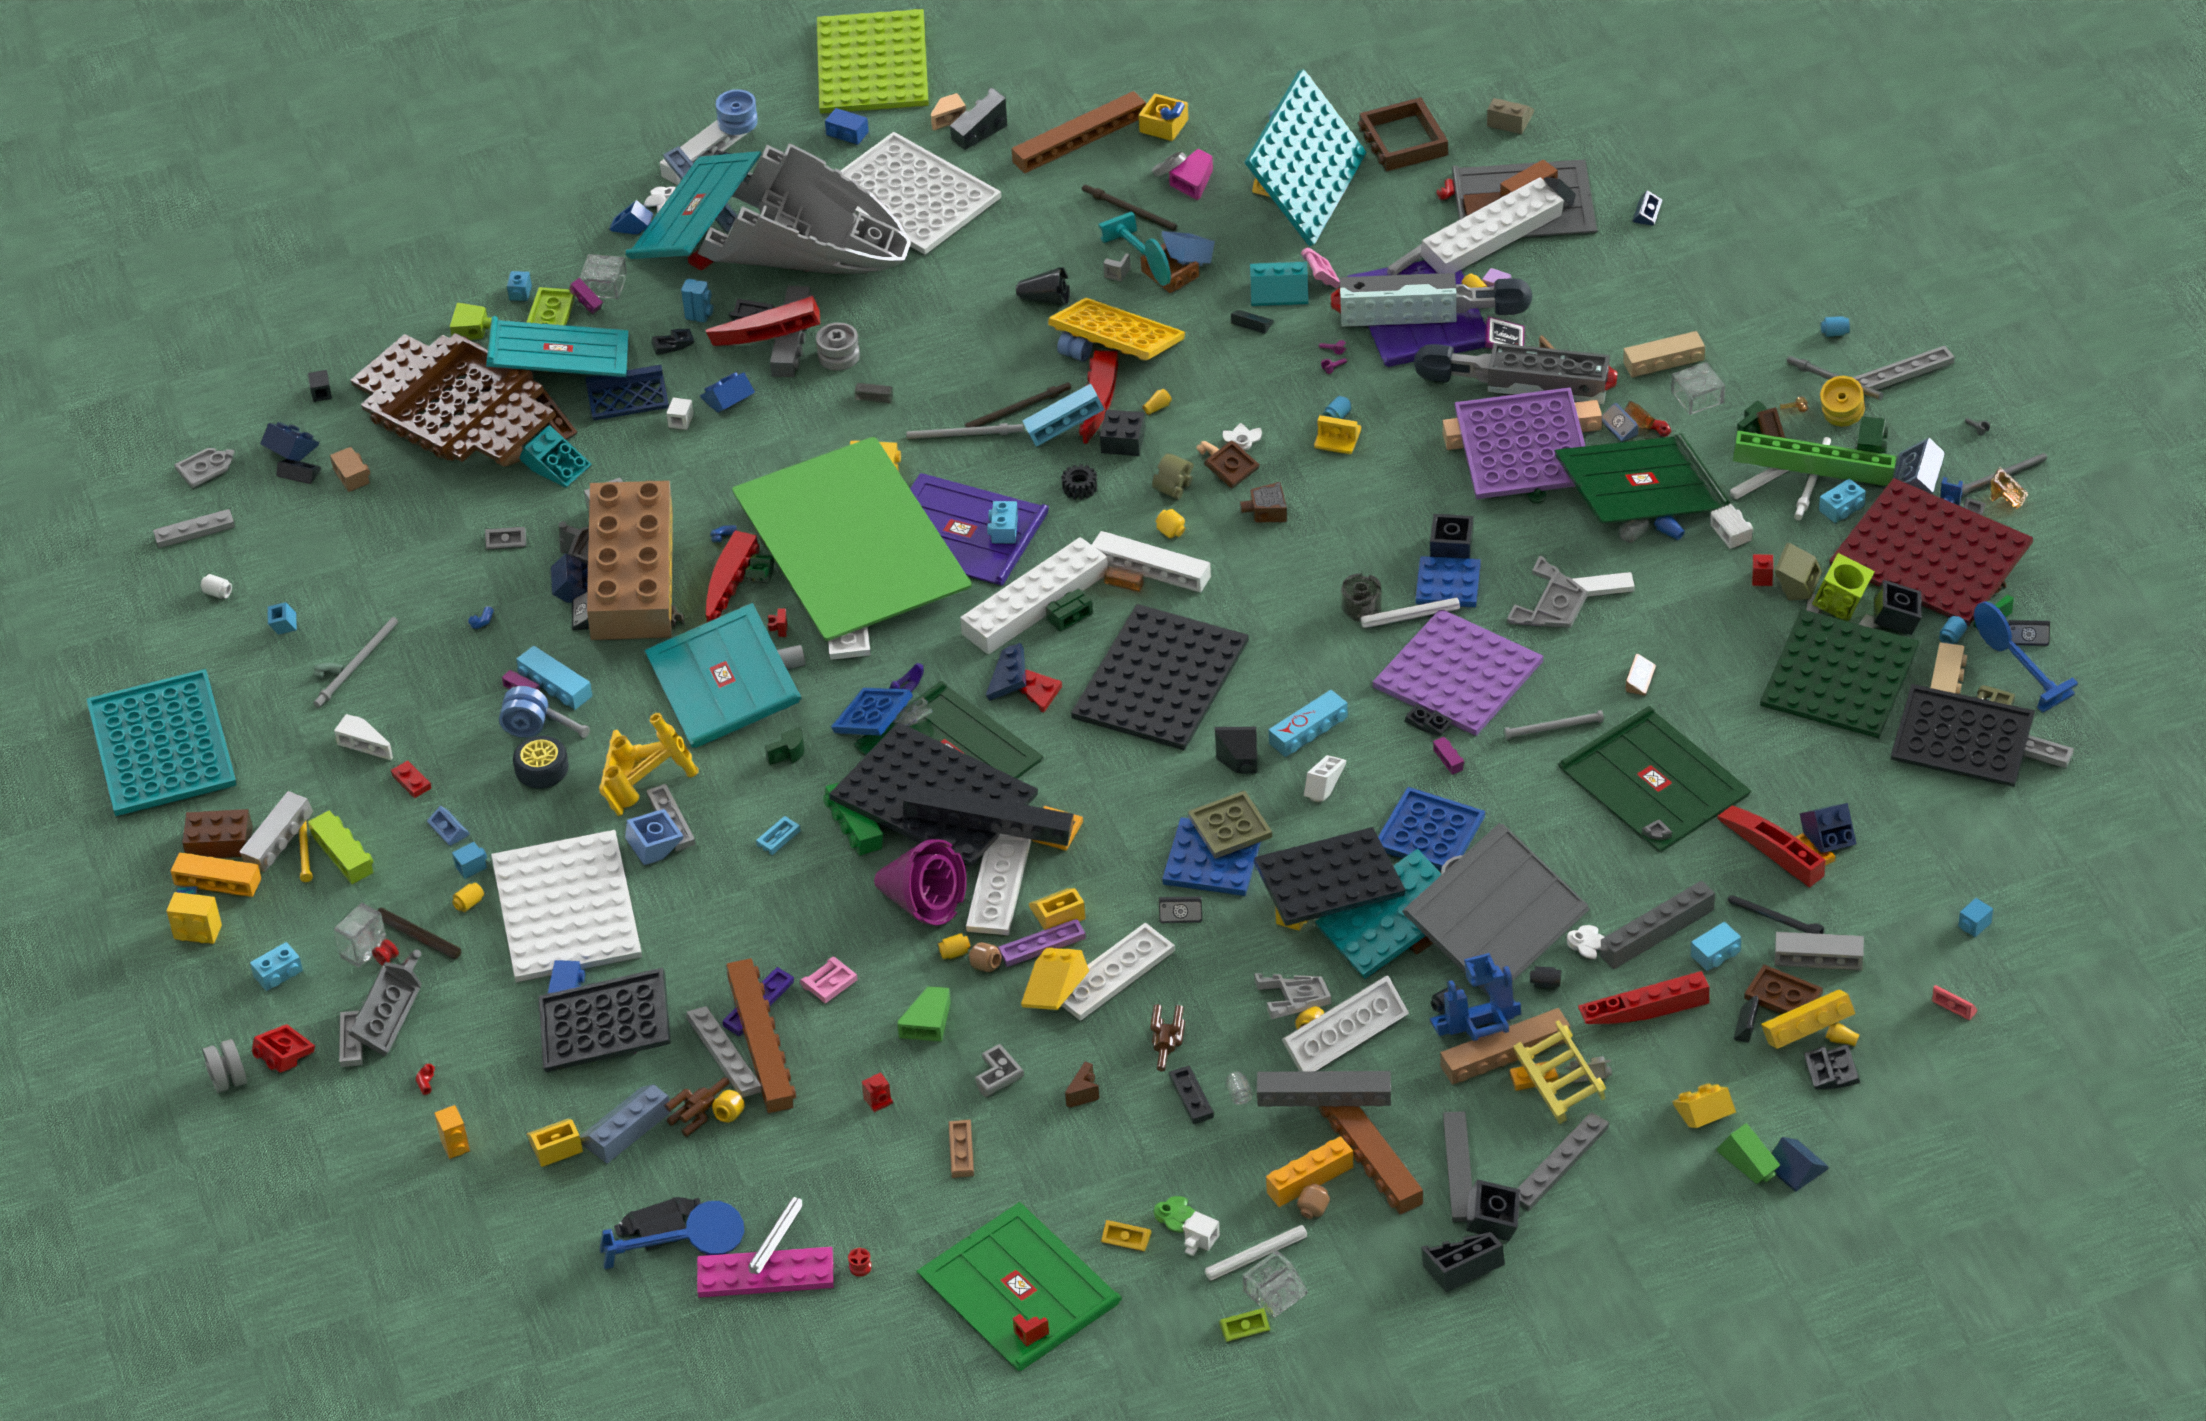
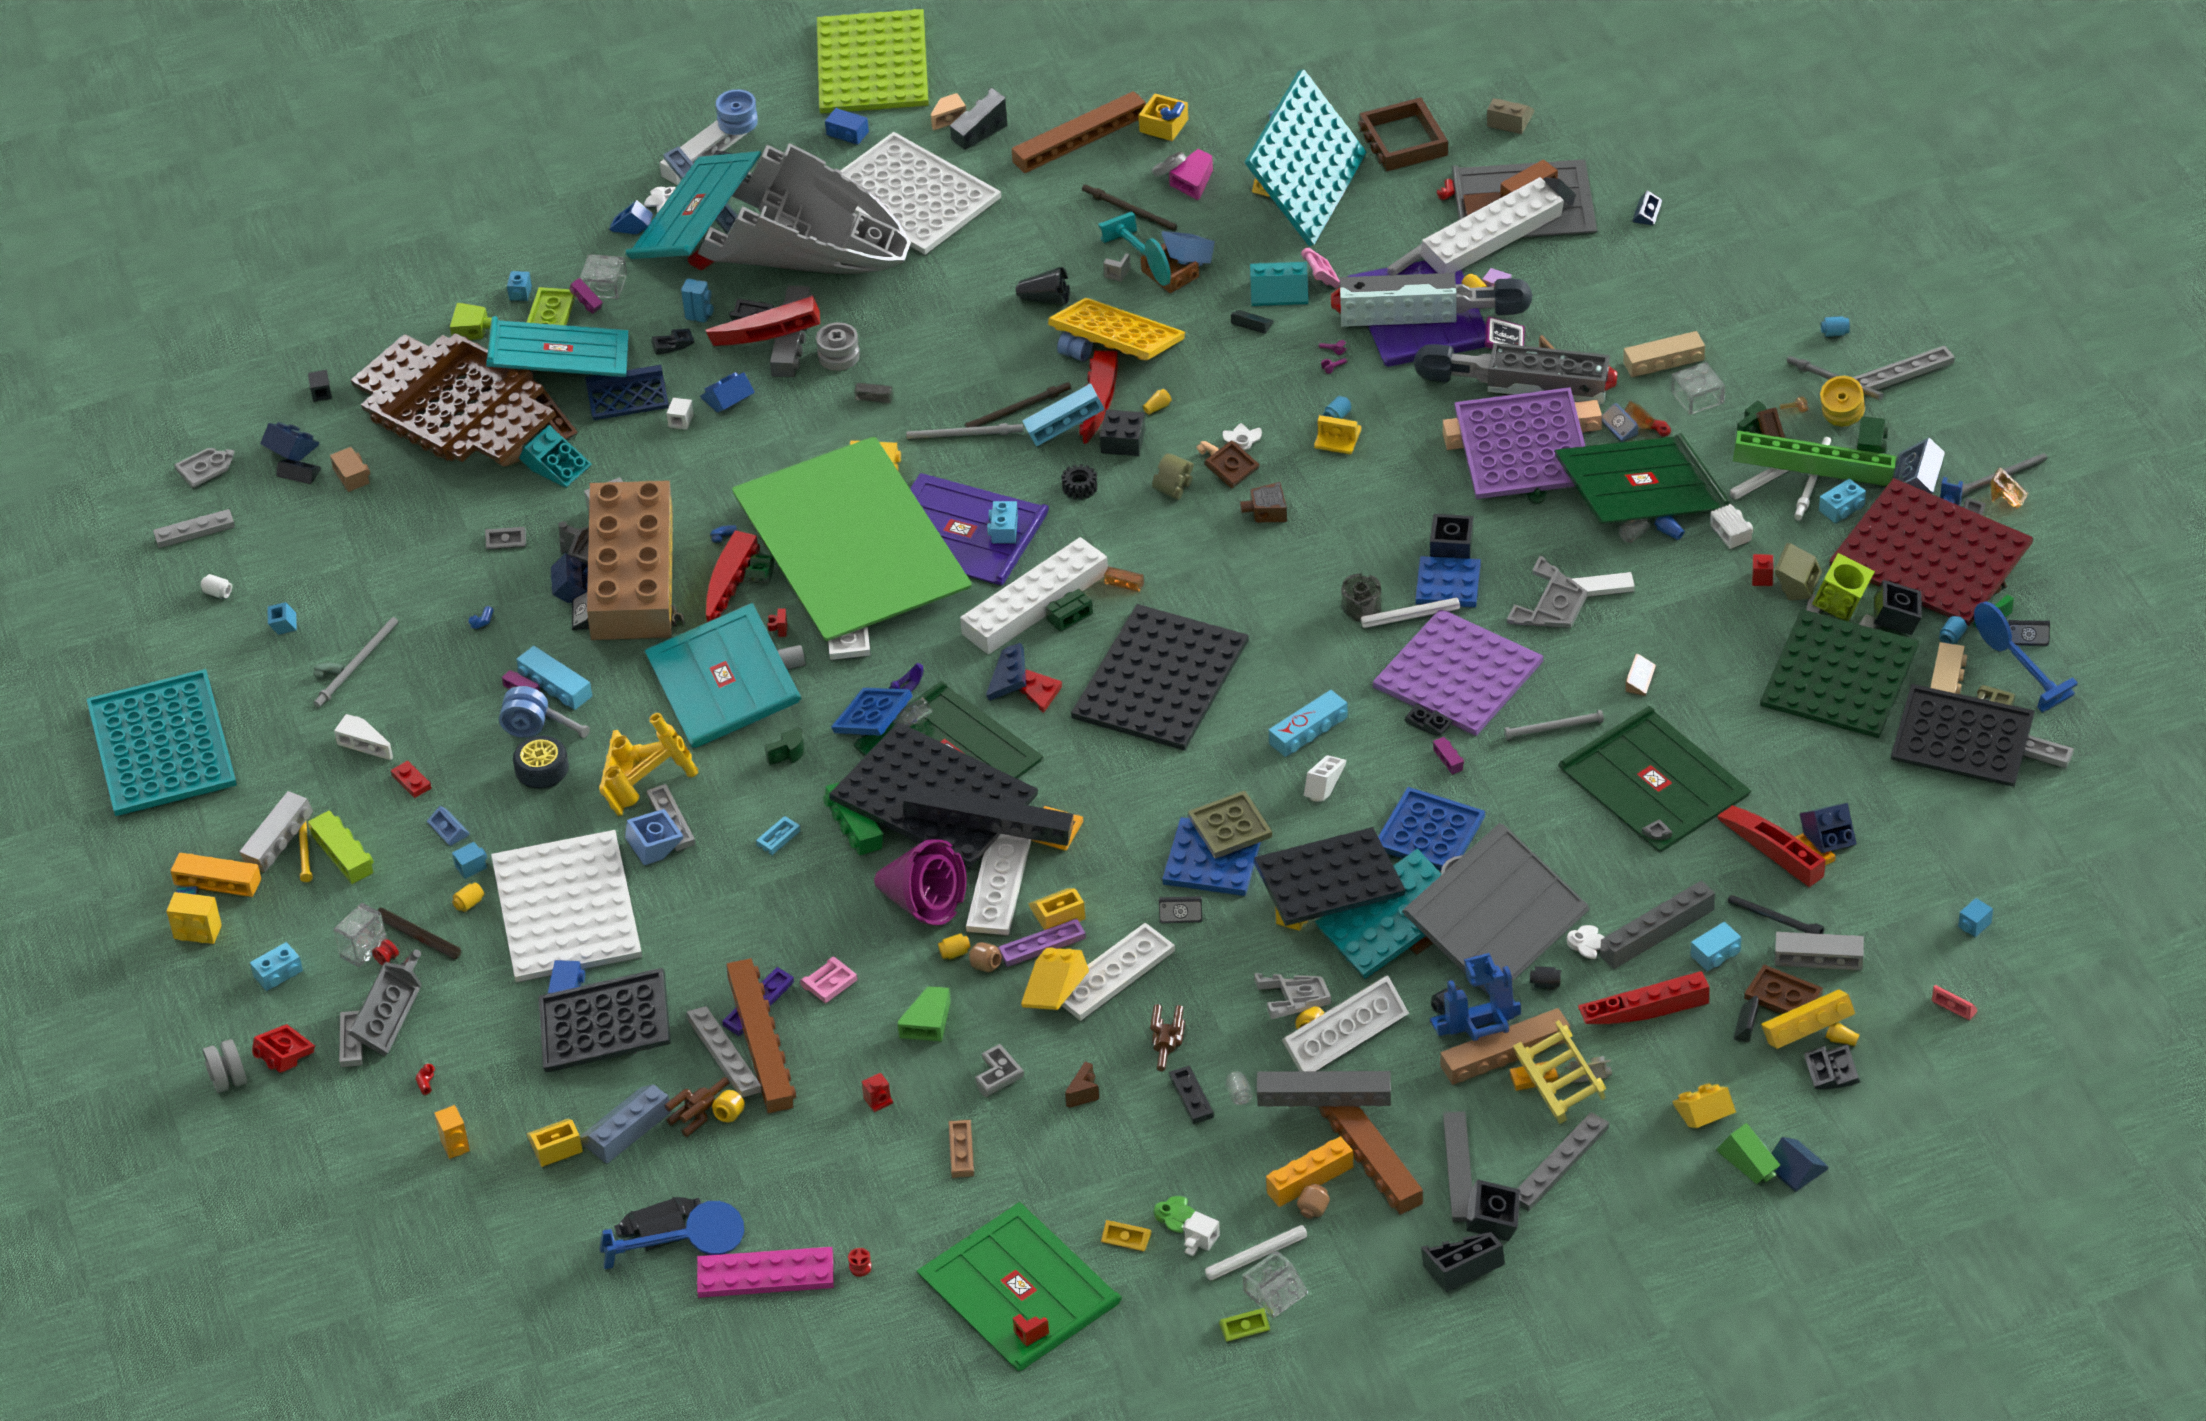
reddish brown brick [182,809,253,858] -> none
axle [748,1197,802,1275] -> none
white brick [1092,531,1211,593] -> none
yellow head [1155,509,1186,539] -> none
black slope [1215,726,1258,774] -> none
dark grey hand [1965,417,1990,435] -> none

